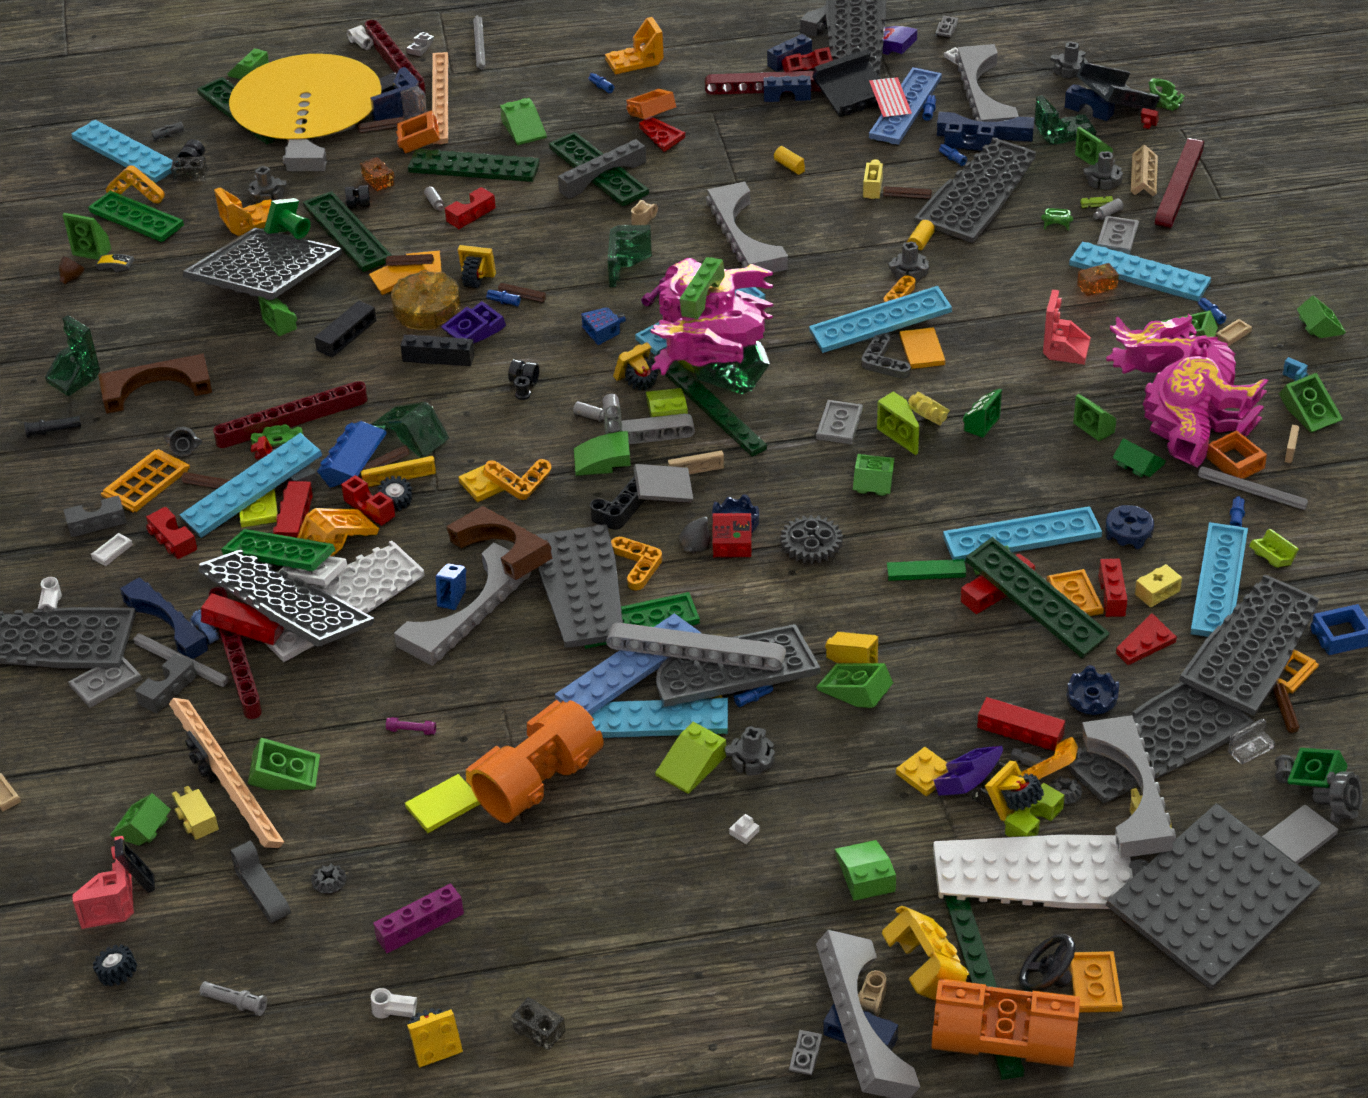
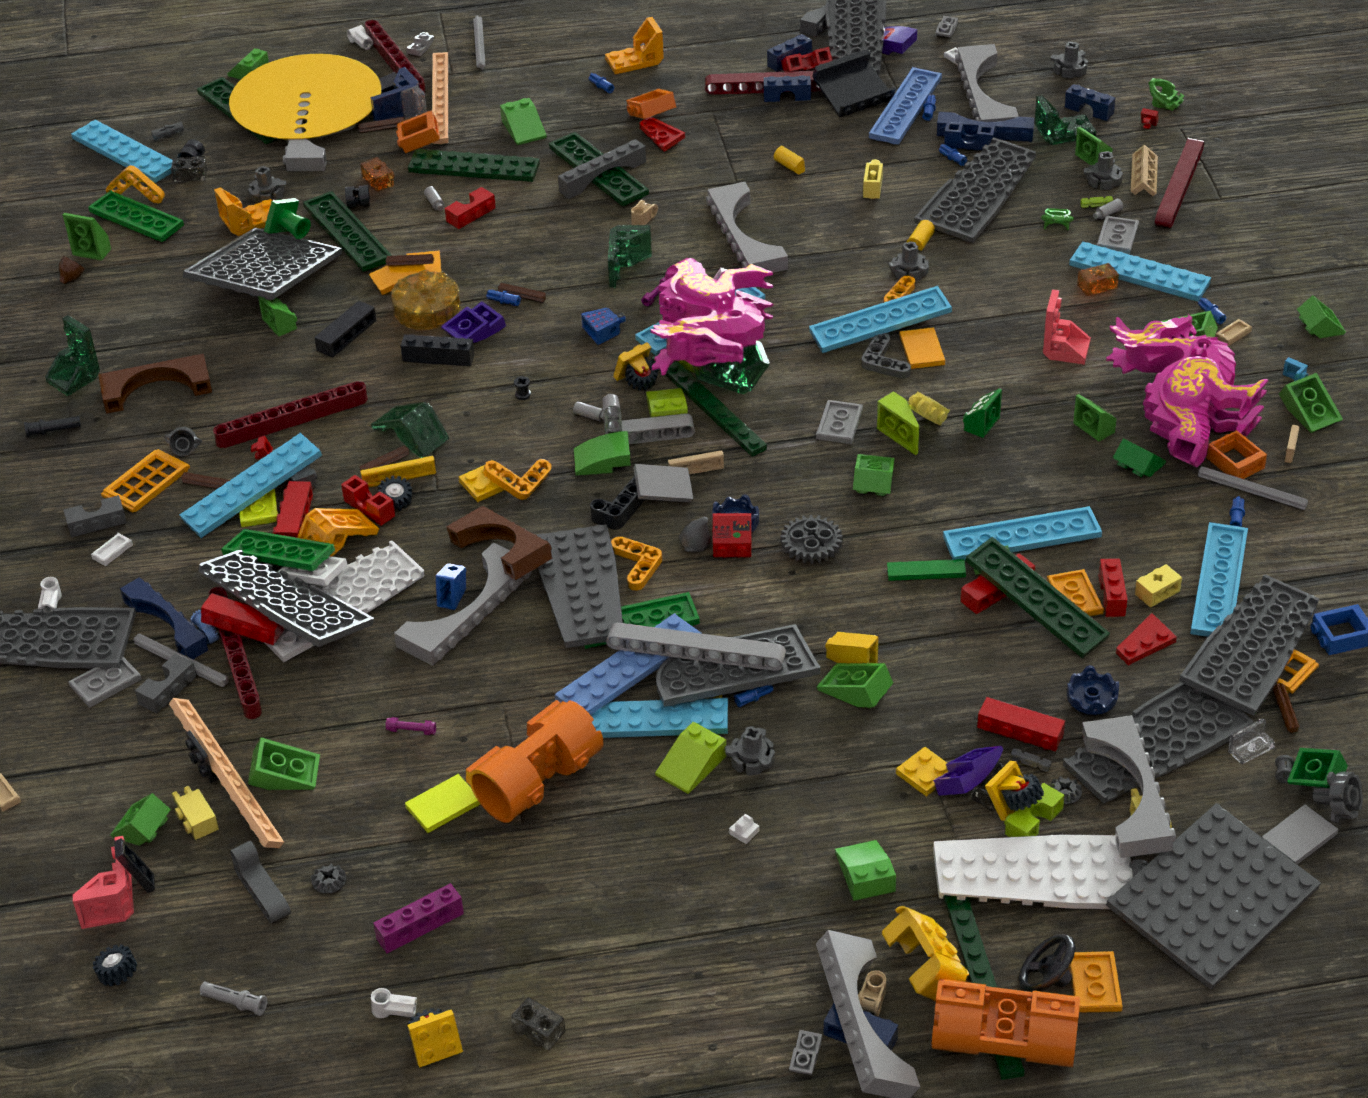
slope [95,254,134,272] -> none
red arch [146,507,198,559] -> none
bright green piece [251,424,303,446] -> none
blue slope [317,421,387,488] -> none
plate [458,245,496,288] -> none
black wheel [508,359,540,386] -> none
bright green arch [679,257,725,319] -> none
sticker [869,77,912,117] -> none
reddish brown axle [883,186,932,199] -> none
light orange beam [1021,737,1078,780] -> none
black panel [1077,62,1161,110] -> none
dark blue plate [1105,505,1154,549] -> none
lime bracket [1249,529,1299,568] -> none

